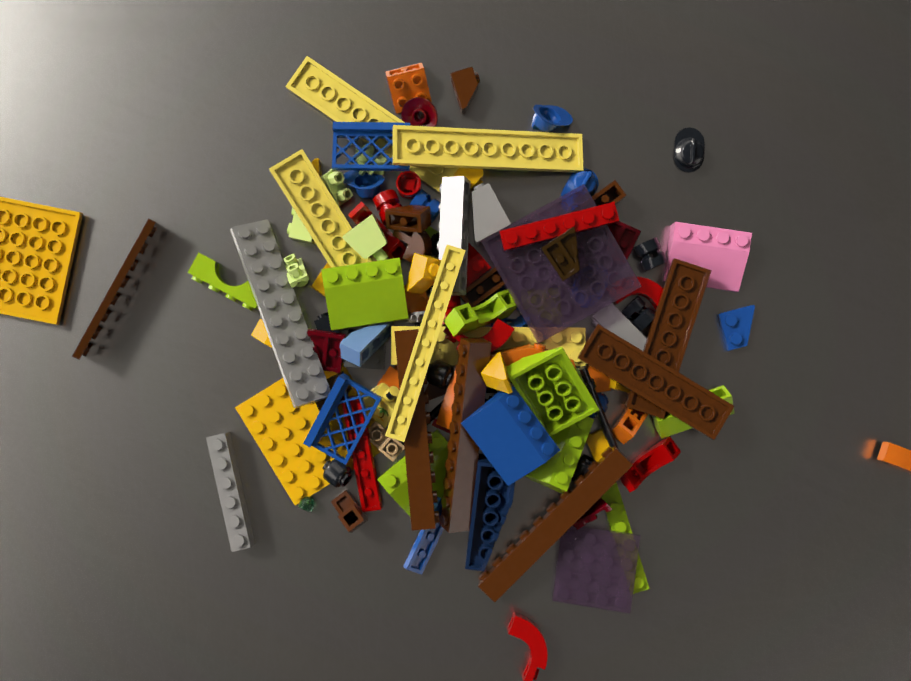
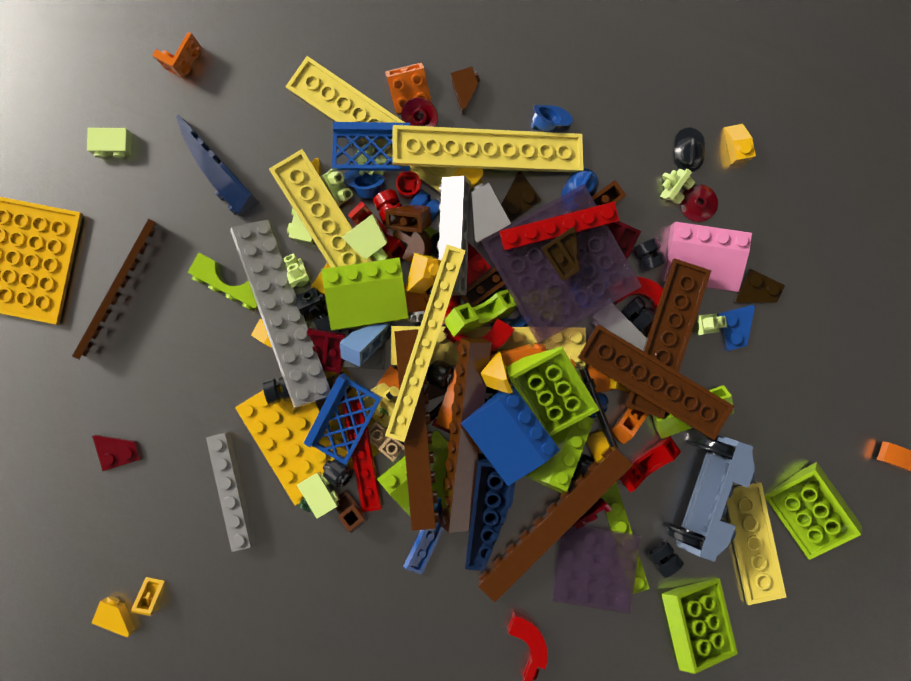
none -> yellowish green brick [87,128,132,158]
none -> dark red wing [92,435,142,471]
none -> yellow slope [92,596,135,638]
none -> yellow slope [131,577,165,616]
none -> orange bracket [152,32,201,79]
none -> dark blue wedge [176,114,259,217]
none -> black wheel [263,376,291,405]
none -> black brick [296,288,326,321]
none -> yellowish green brick [297,471,340,518]
none -> dark brown wing [501,171,542,223]
none -> black wheel [647,540,684,578]
none -> yellowish green hips [660,169,695,204]
none -> sand blue piece [661,435,755,562]
none -> lime slope [661,578,738,674]
none -> dark red dish [680,184,718,222]
none -> yellowish green hips [692,313,727,335]
none -> yellow slope [723,124,756,165]
none -> light yellow plate [726,482,786,605]
none -> dark brown wing [733,269,785,304]
none -> lime slope [765,462,862,560]

